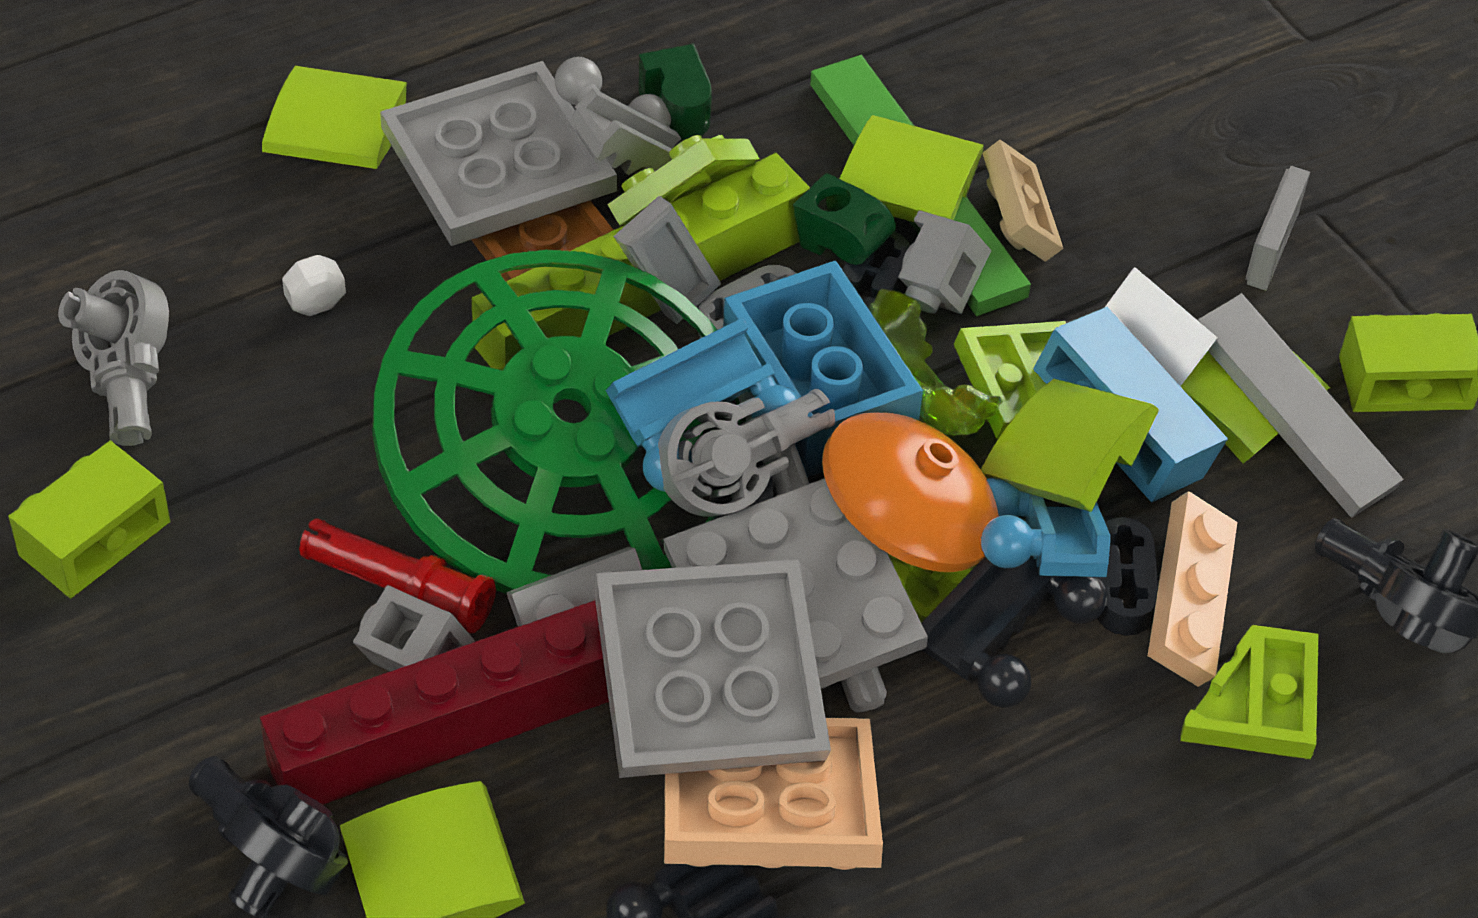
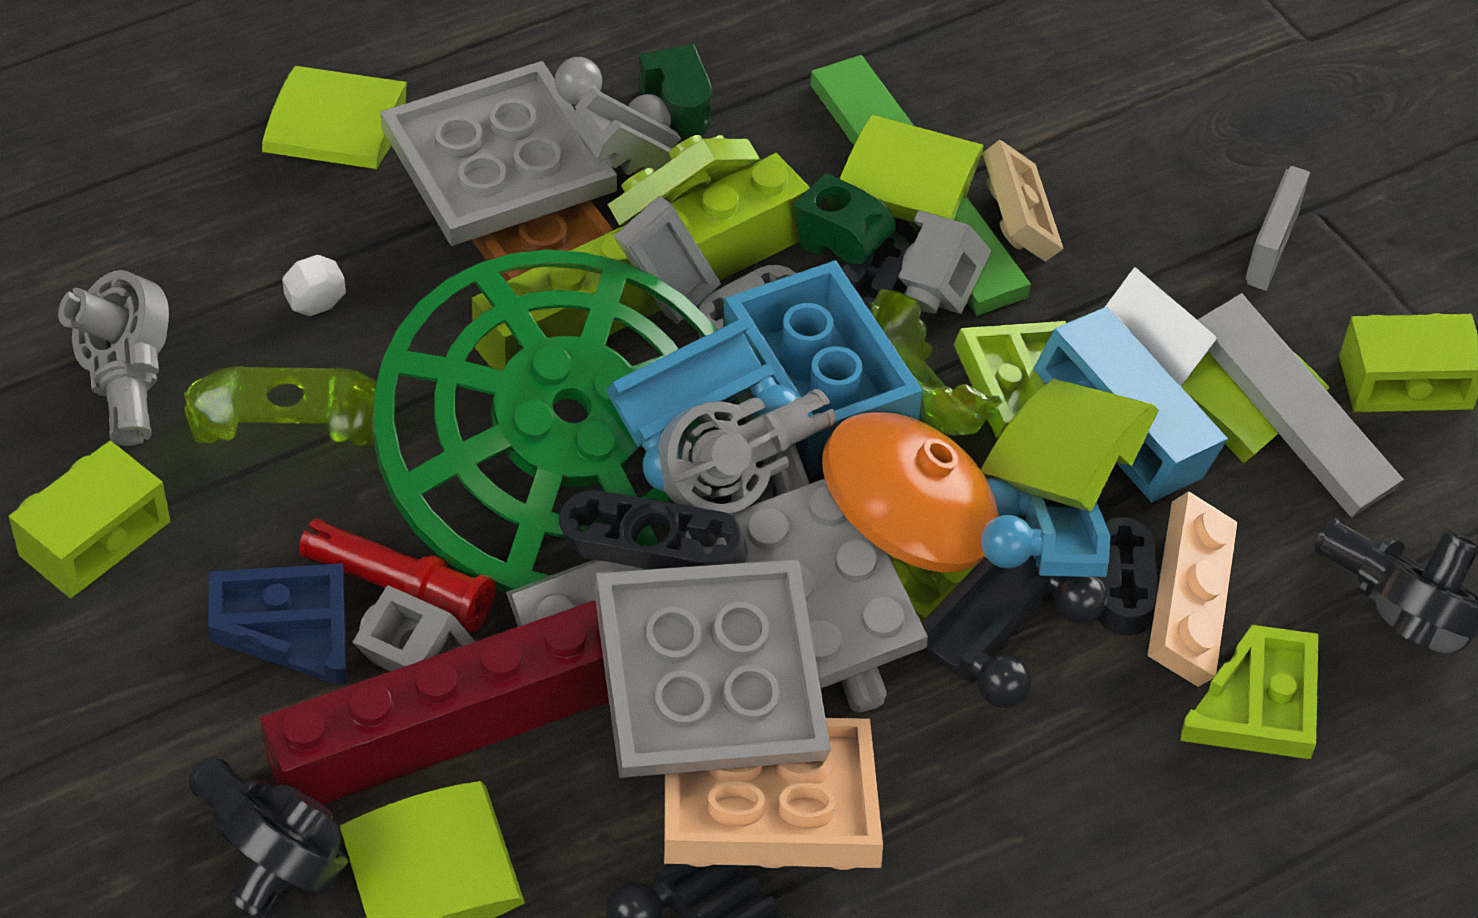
none -> clear neon green piece [184,366,377,446]
none -> dark blue wing [208,563,347,685]
none -> black beam [559,490,748,570]

